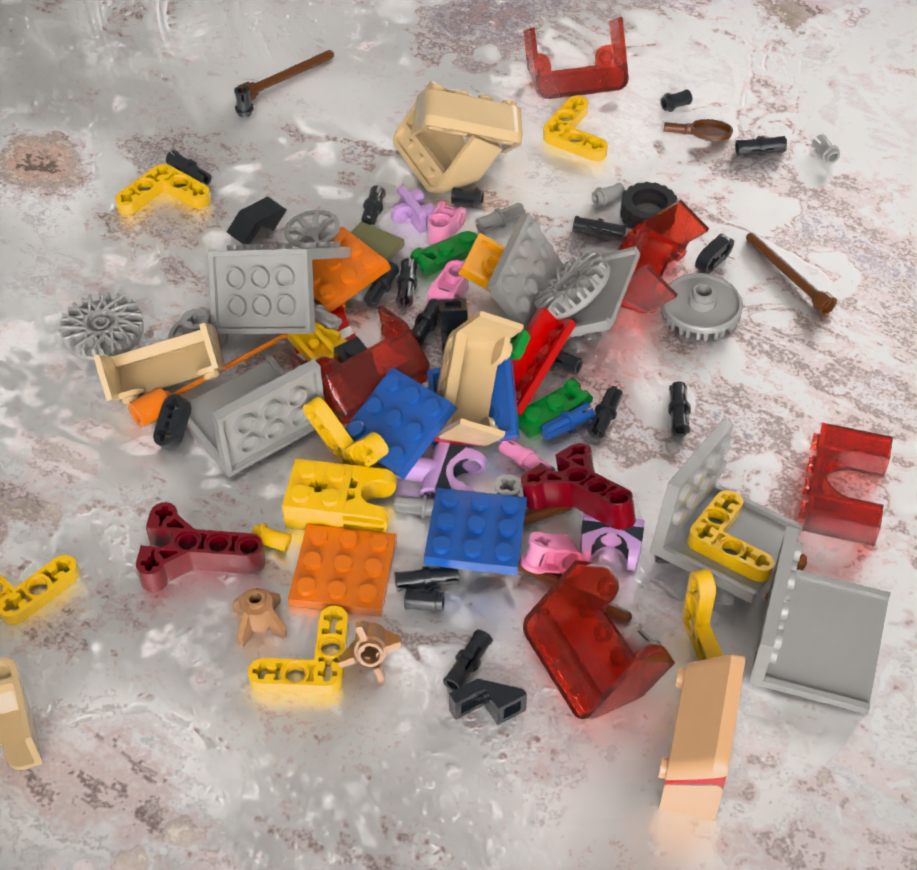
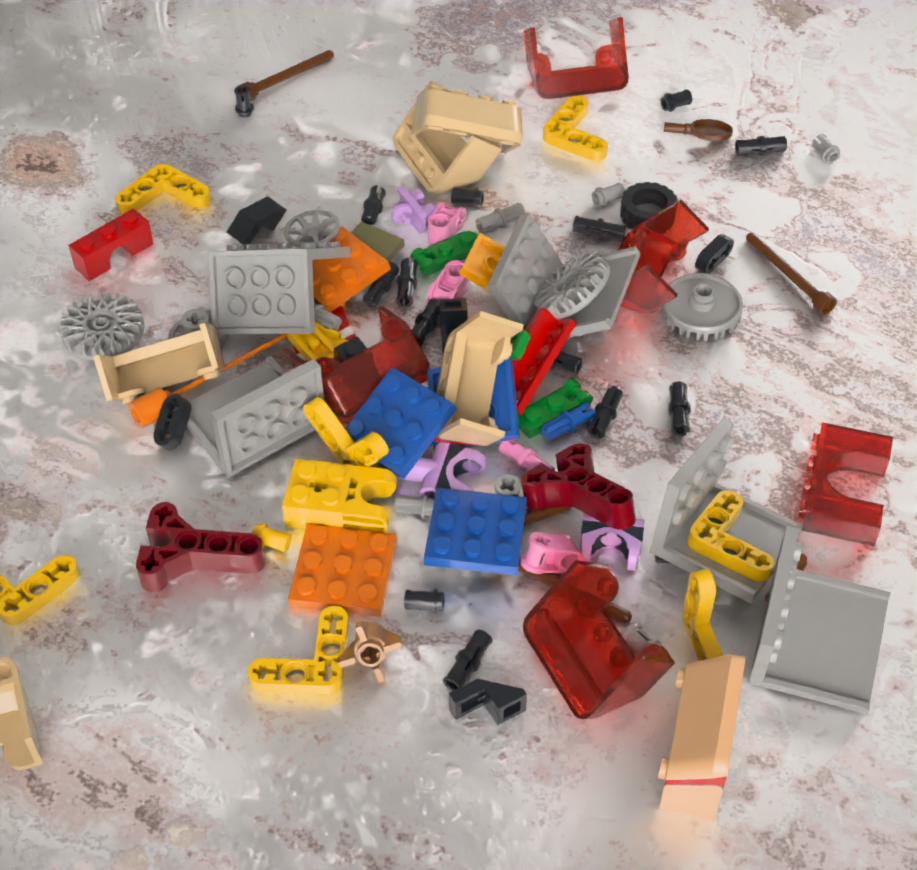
black pin [166,150,212,186] -> none
medium nougat brick [231,588,287,647] -> none
black pin [394,566,459,592] -> none
none -> red arch [68,208,154,281]

